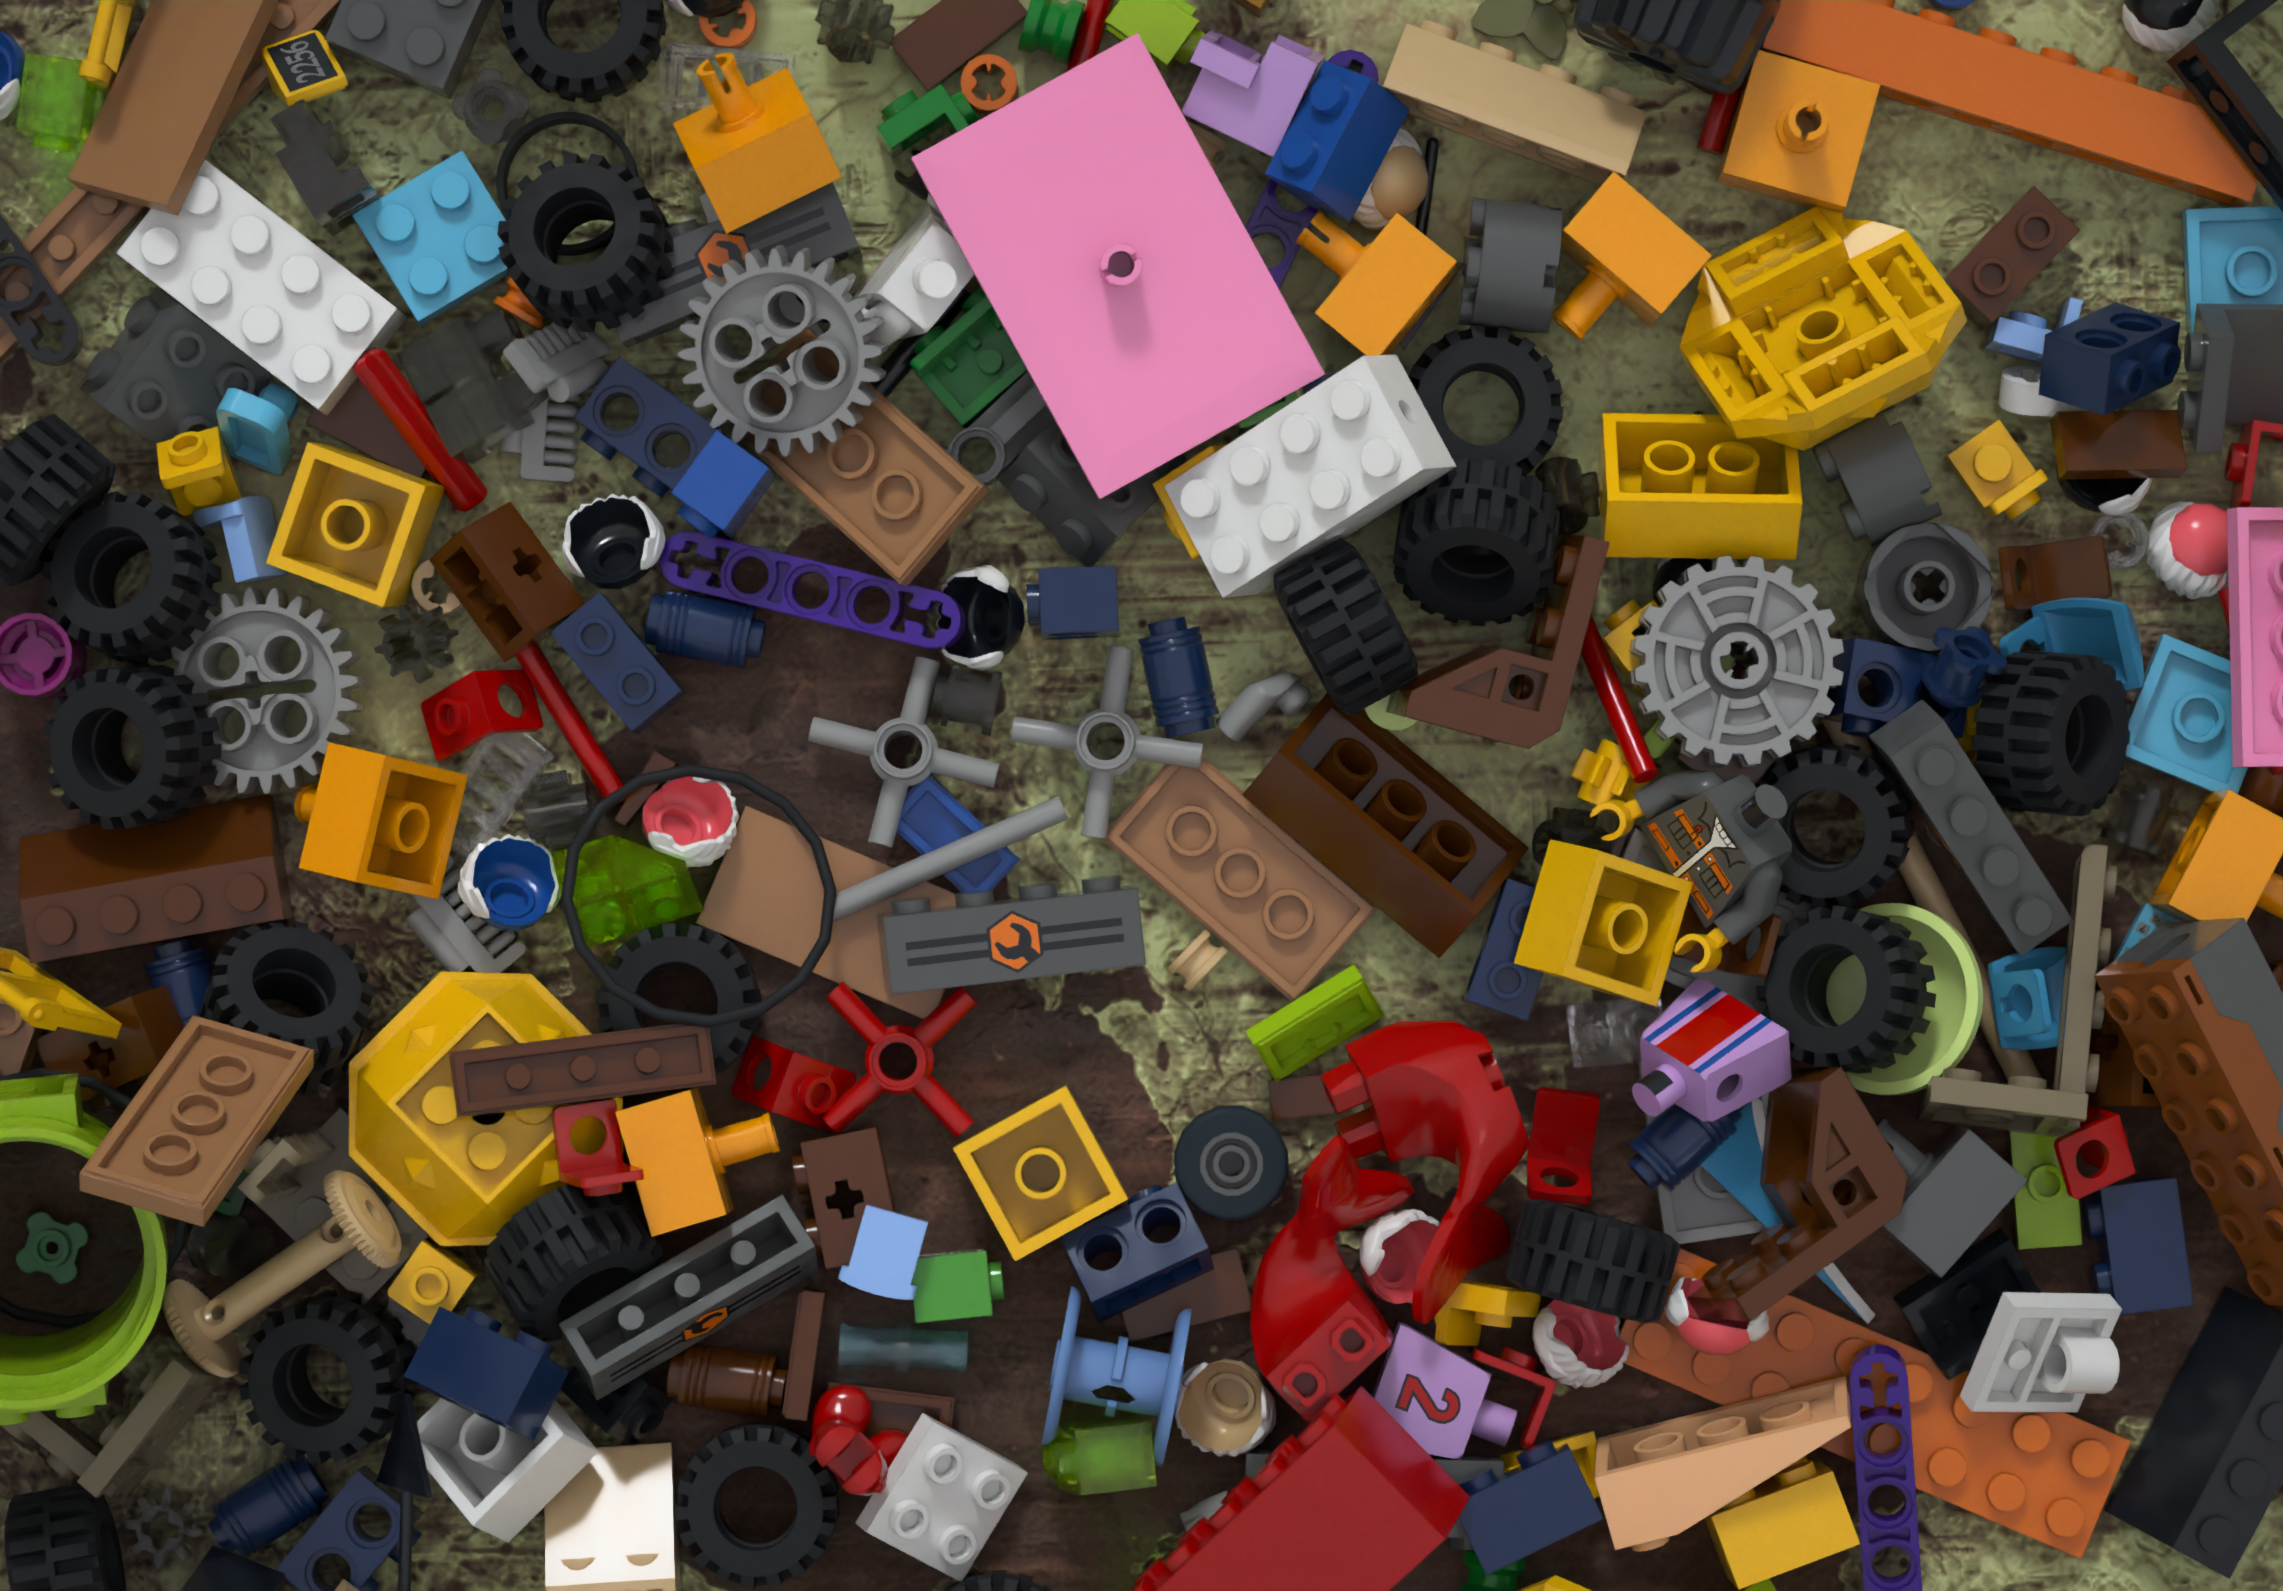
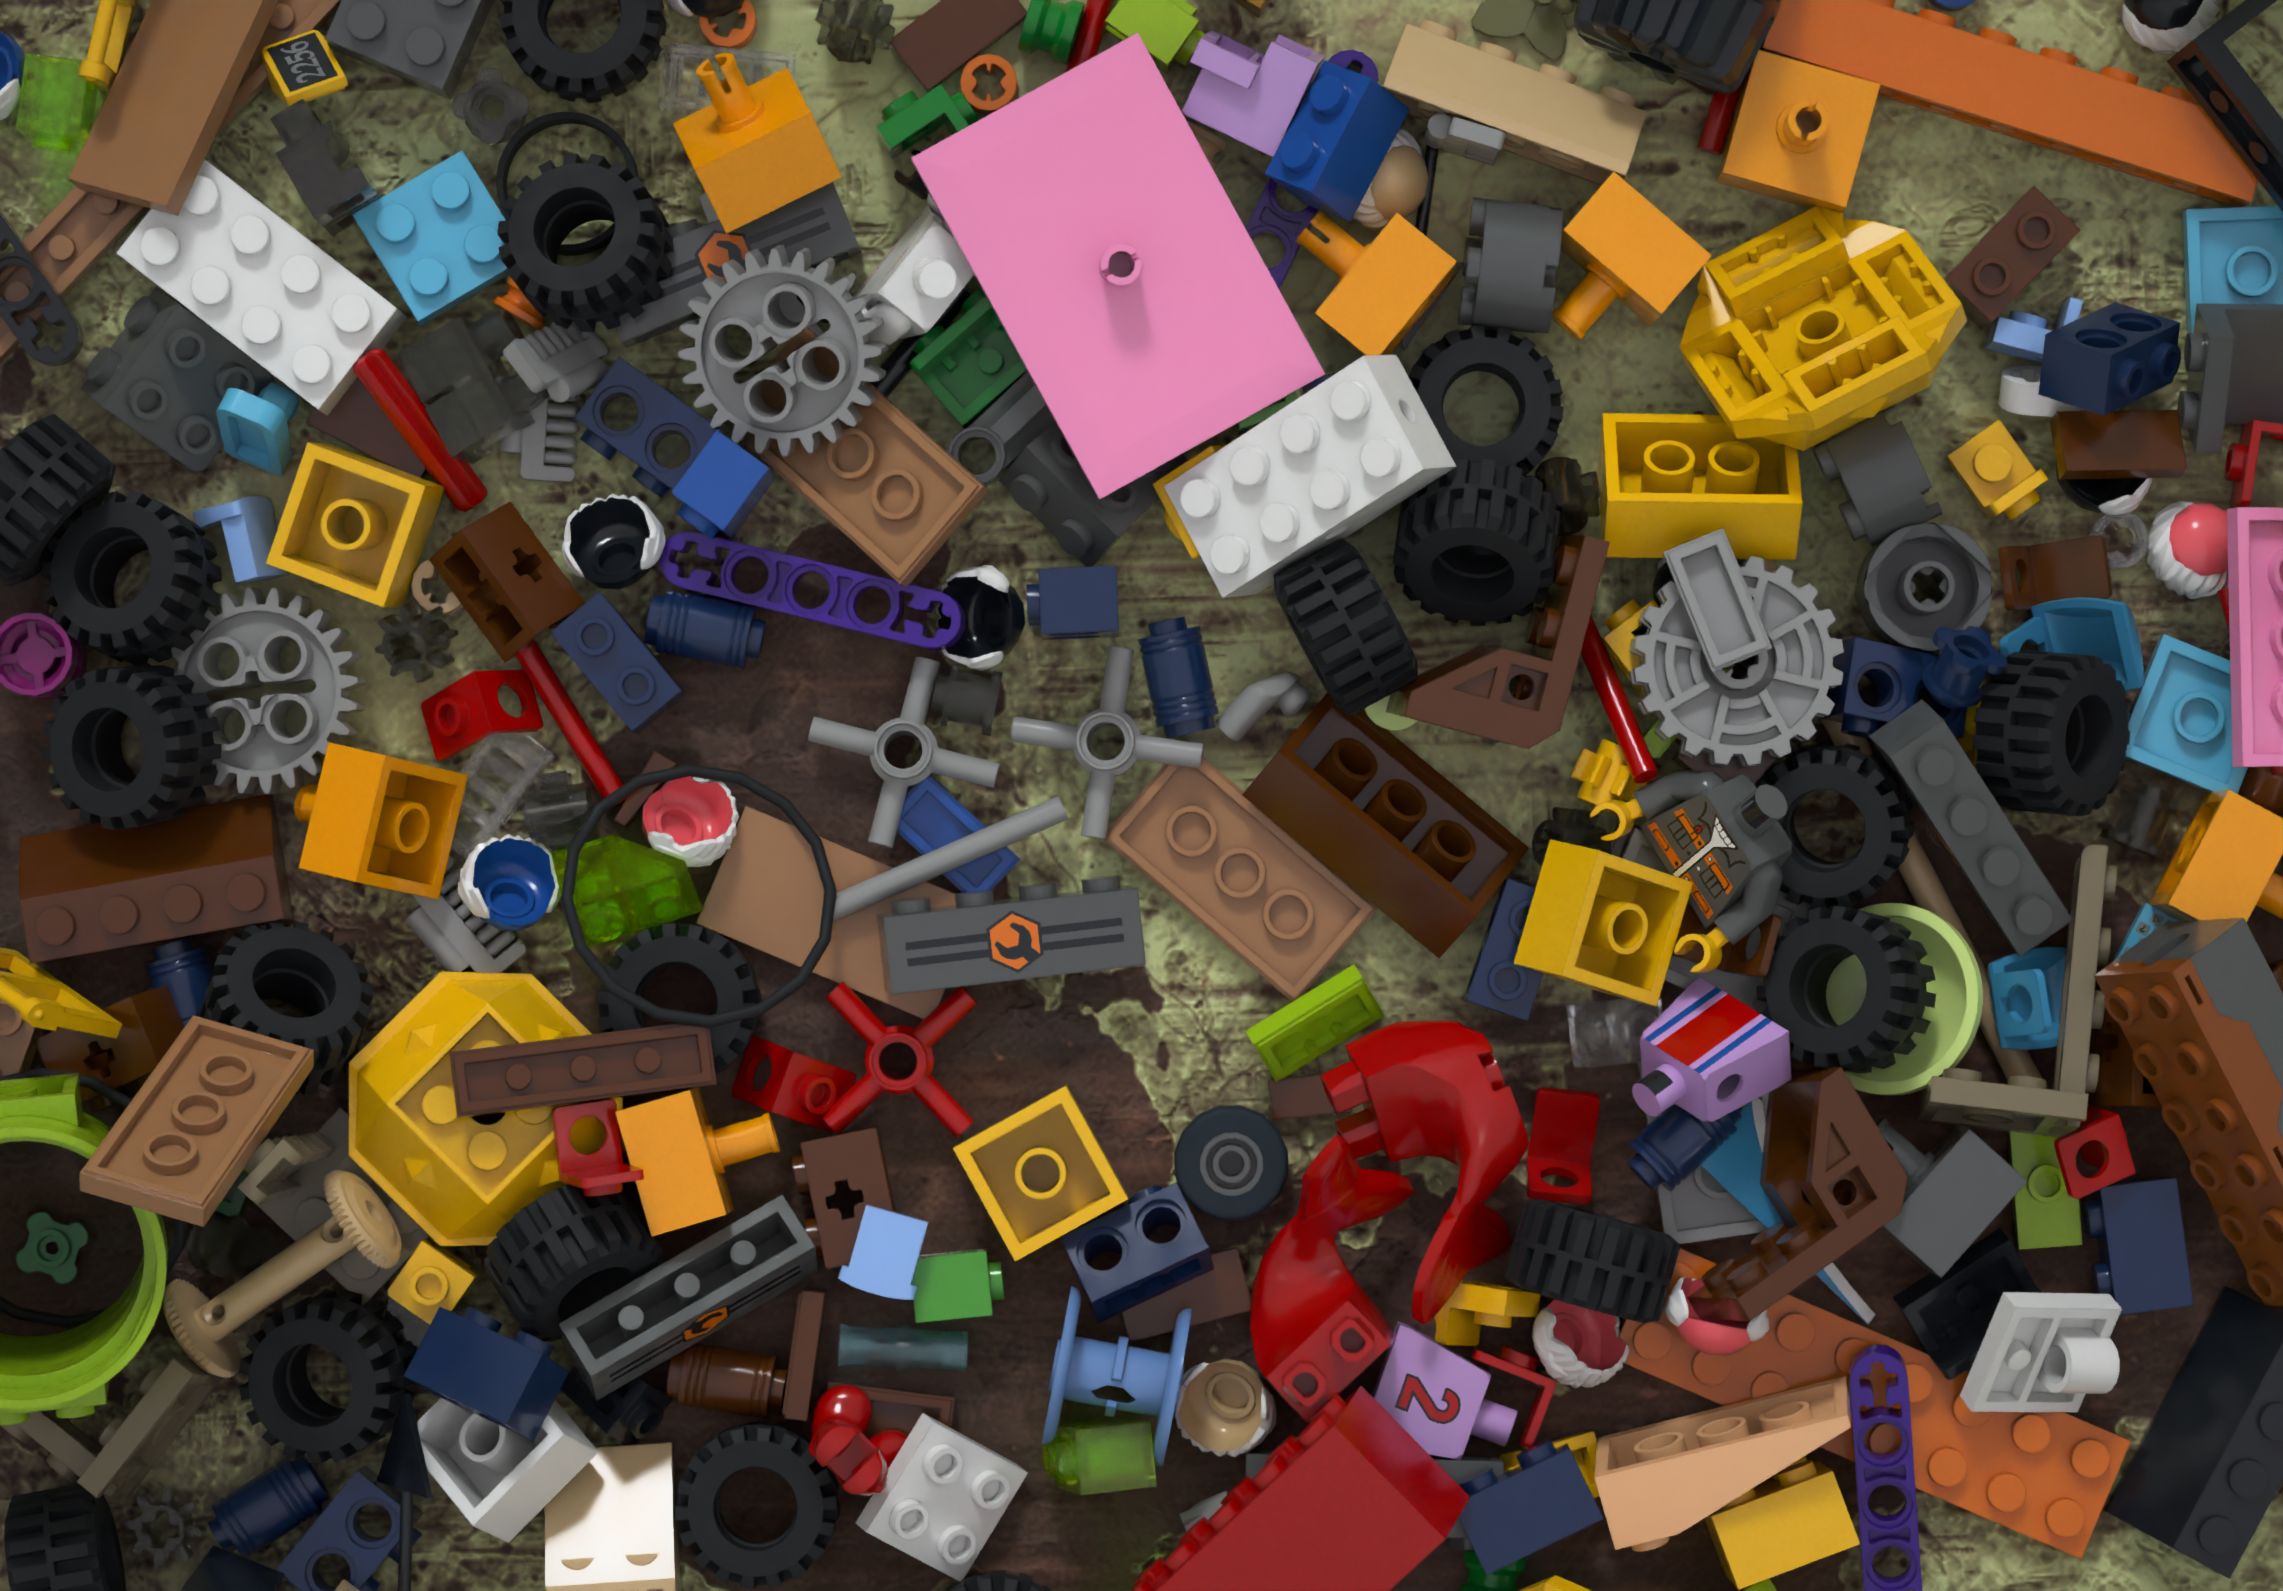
yellow bracket [156,426,242,516] -> none
tan bush [1166,929,1228,991] -> none
coral hair [1359,1209,1439,1305] -> none
none -> light grey piece [1424,113,1506,166]
none -> light grey tile [1663,528,1772,673]

